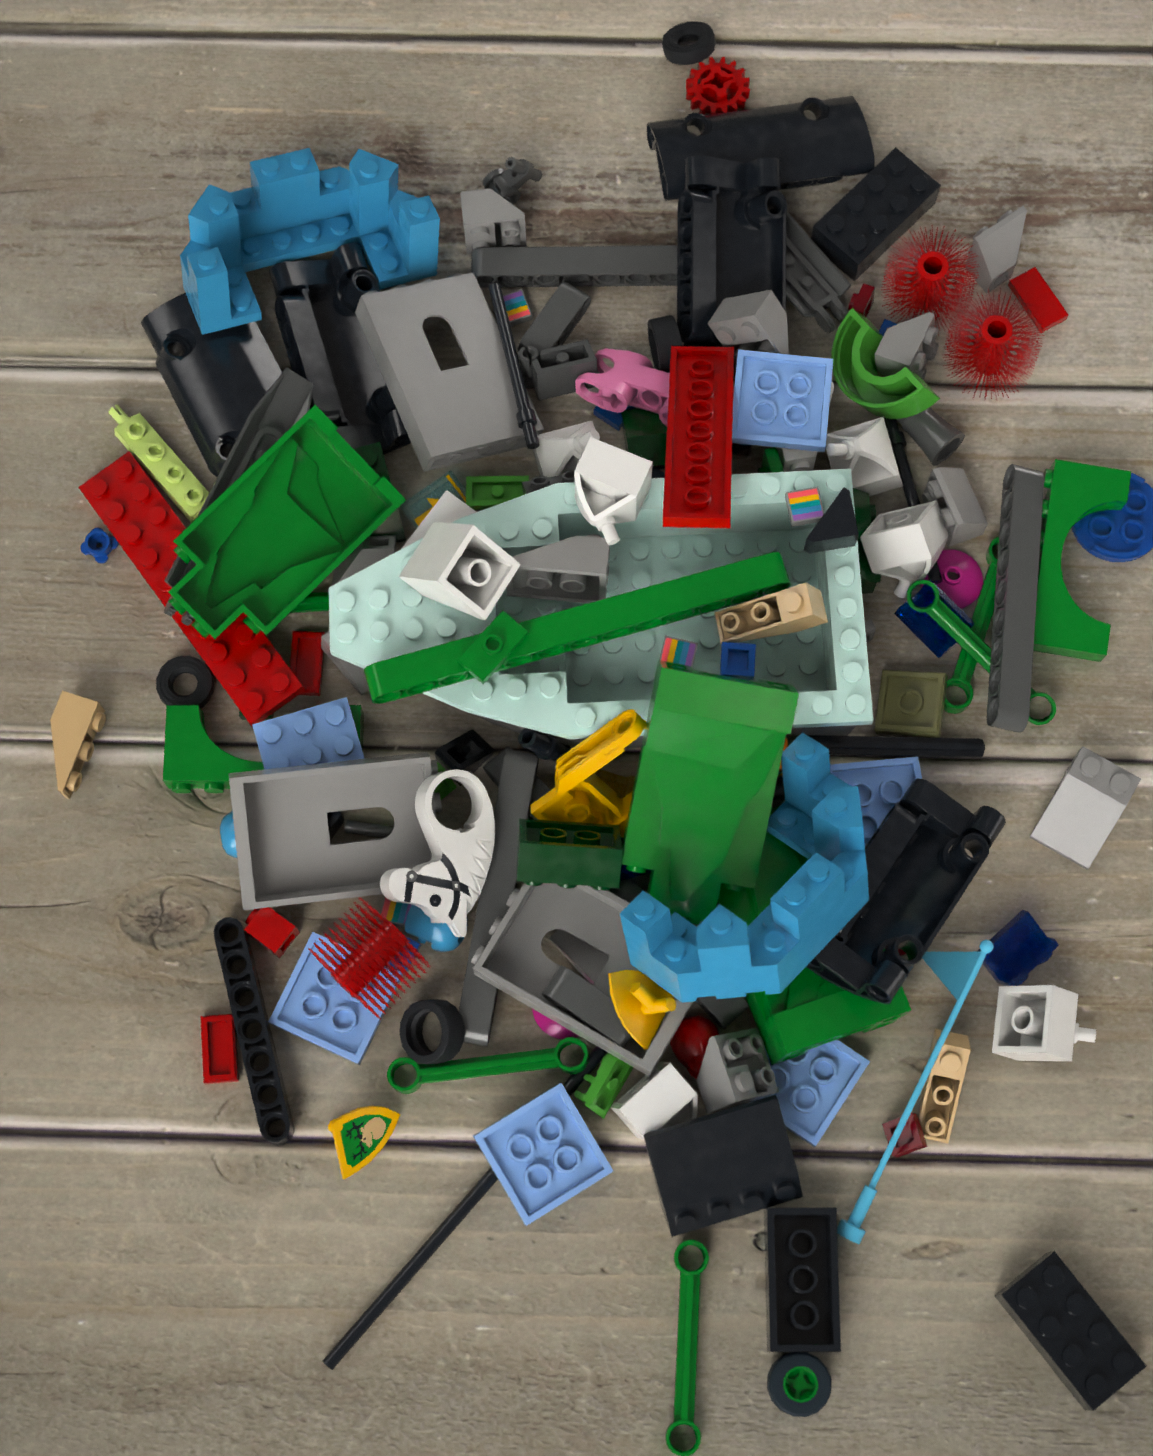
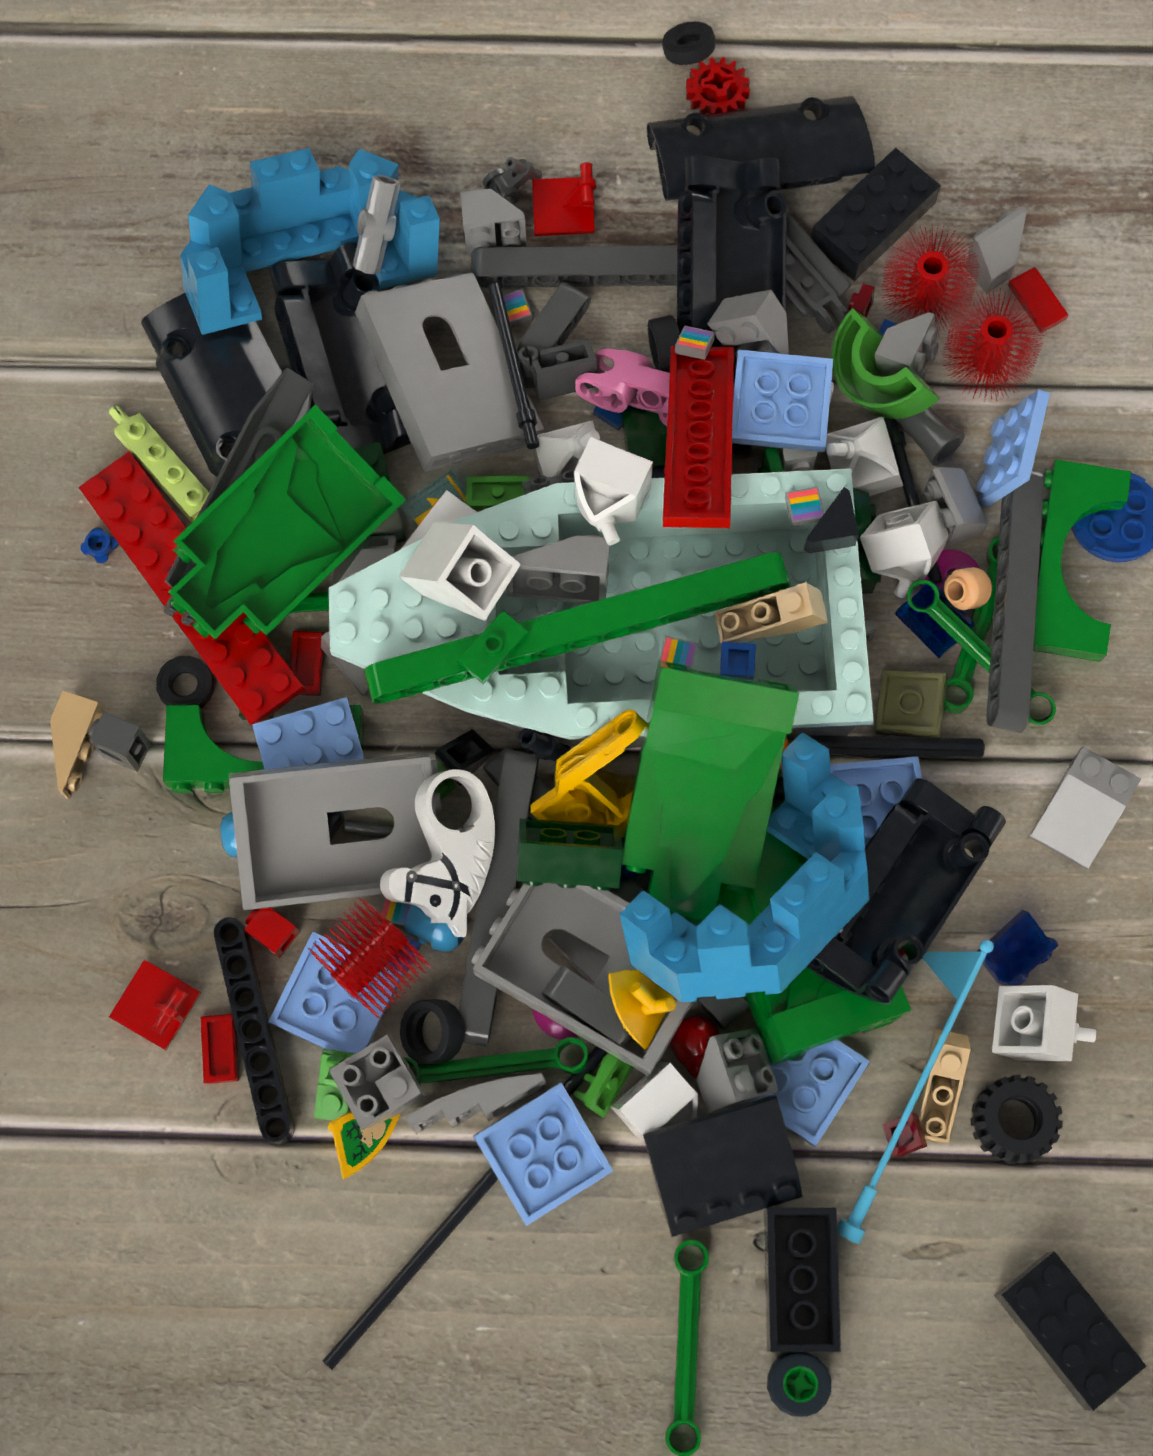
none -> dark grey brick [89,711,152,772]
none -> red plate [109,960,201,1050]
none -> bright green plate [314,1049,356,1120]
none -> light grey slope [329,1034,427,1130]
none -> light grey piece [353,175,401,275]
none -> light grey slope [405,1073,546,1134]
none -> red plate [532,162,596,236]
none -> tile [675,326,715,360]
none -> light nougat head [944,567,992,611]
none -> black tyre [970,1075,1063,1164]
none -> light blue plate [976,389,1050,508]

